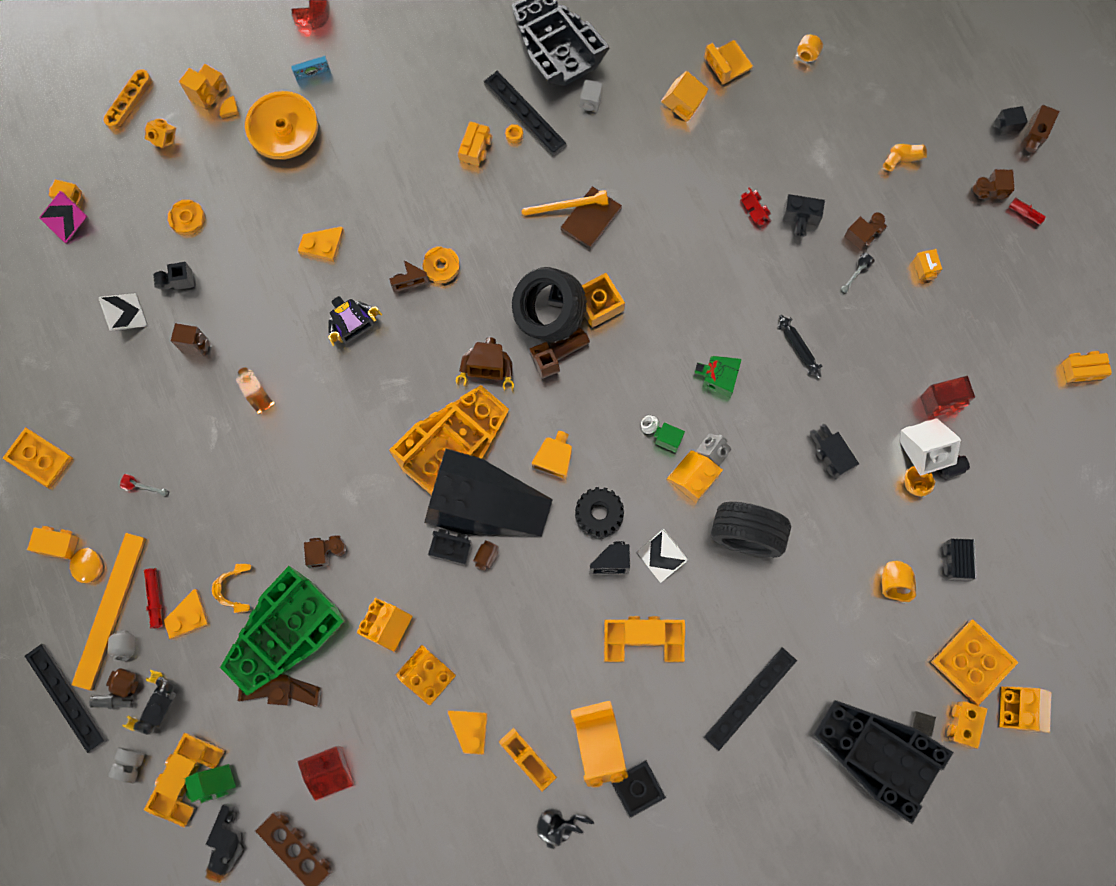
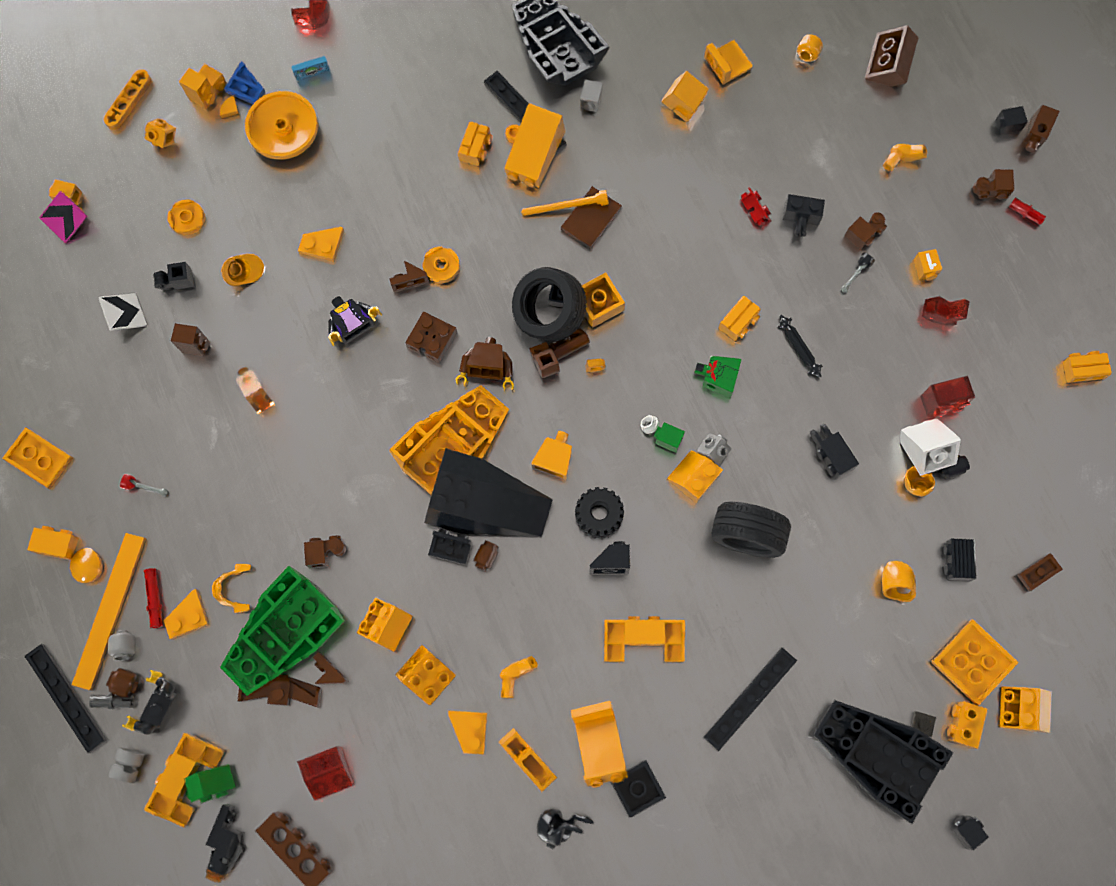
white piece [637,529,689,583] -> none
none -> light orange piece [221,254,264,286]
none -> blue wing [224,61,265,104]
none -> reddish brown slope [313,652,349,685]
none -> reddish brown piece [405,311,457,364]
none -> light orange arm [499,656,538,698]
none -> light orange slope [504,103,565,188]
none -> light orange tile [585,359,606,372]
none -> light orange brick [718,296,761,341]
none -> reddish brown slope [865,25,919,87]
none -> clear red brick [922,296,970,325]
none -> black brick [951,815,989,851]
none -> reddish brown plate [1017,553,1063,592]

